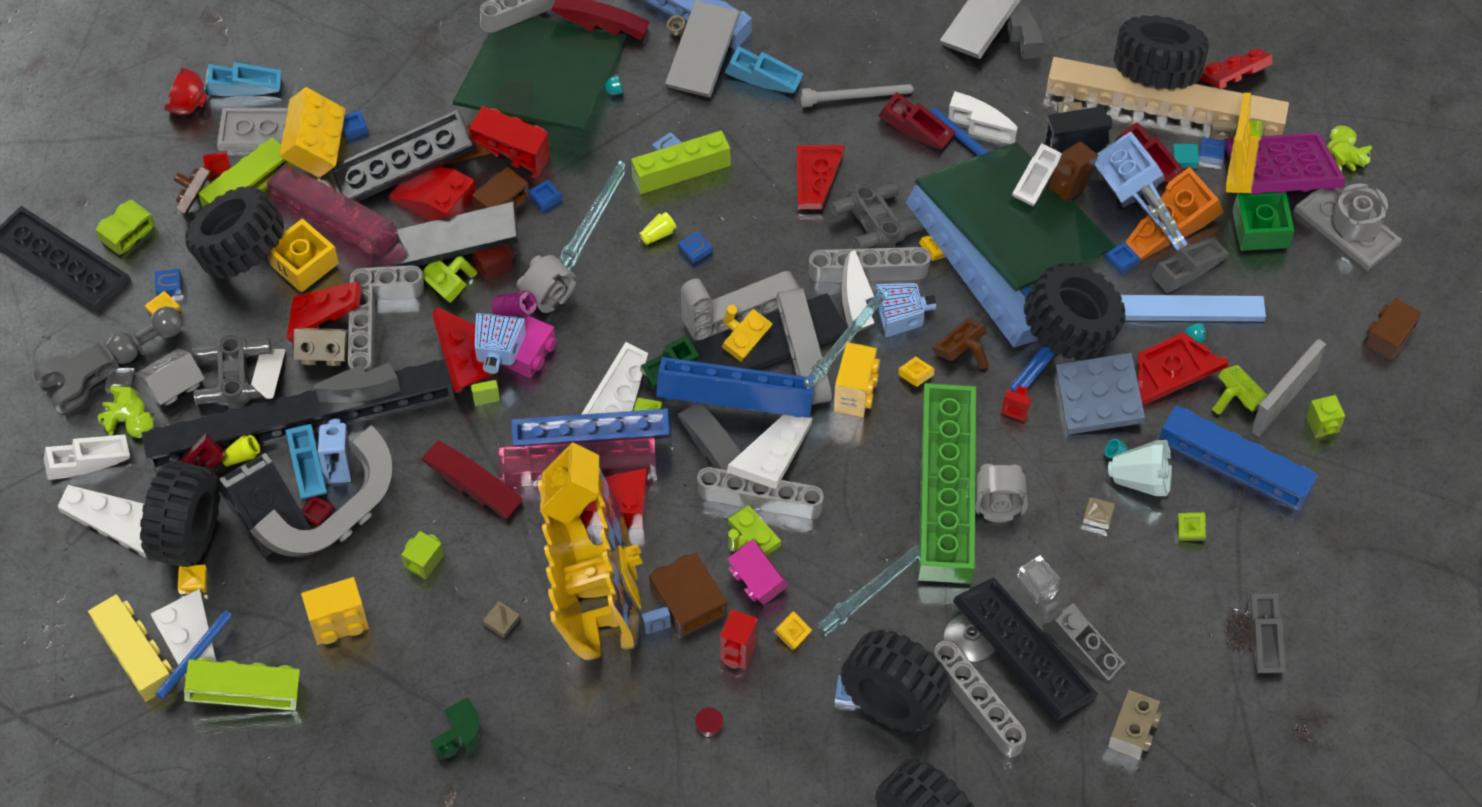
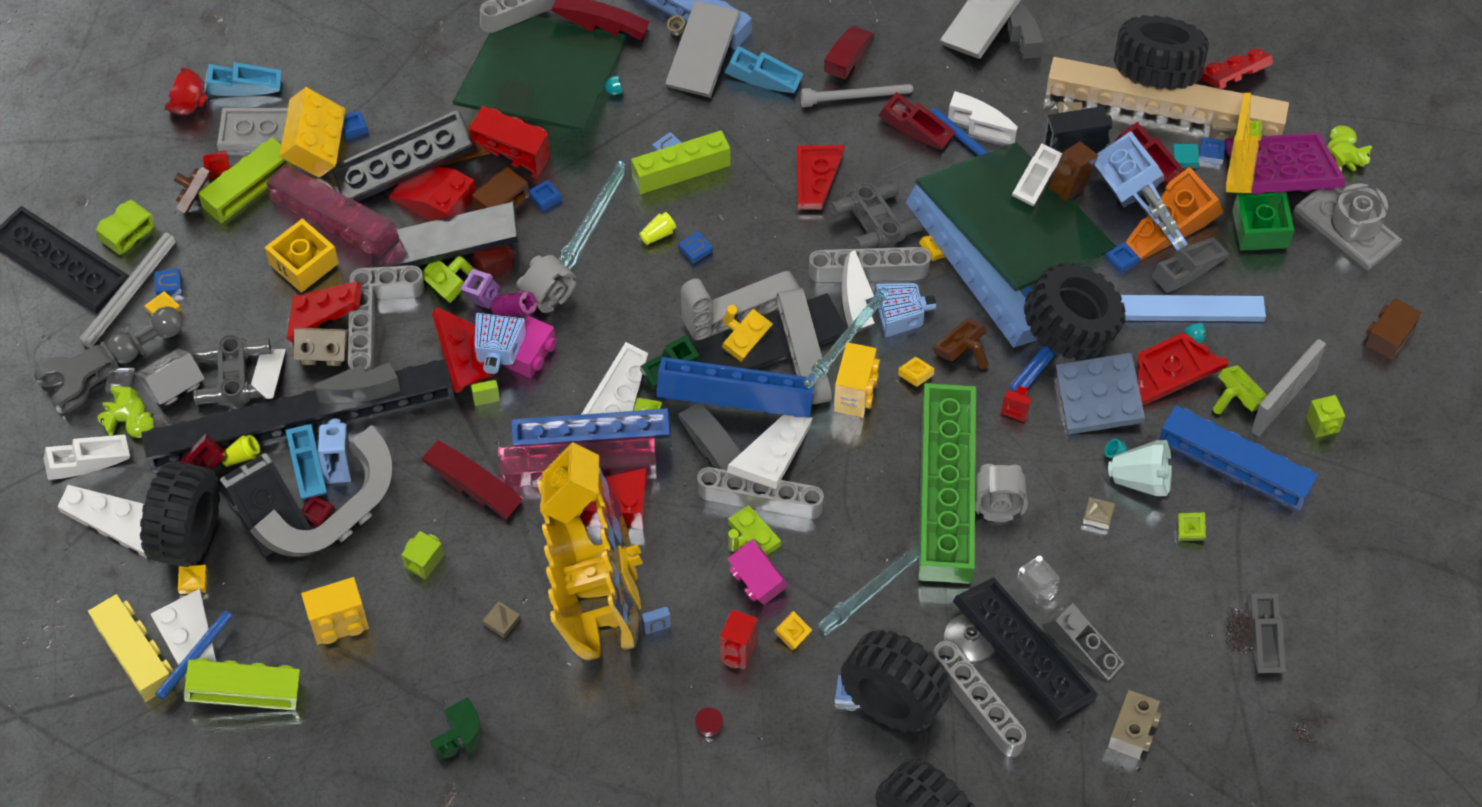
black tyre [185,186,284,278] -> none
reddish brown brick [649,552,727,637] -> none
none -> light grey axle [79,233,175,348]
none -> medium lavender brick [460,269,502,309]
none -> dark red slope [824,26,874,79]

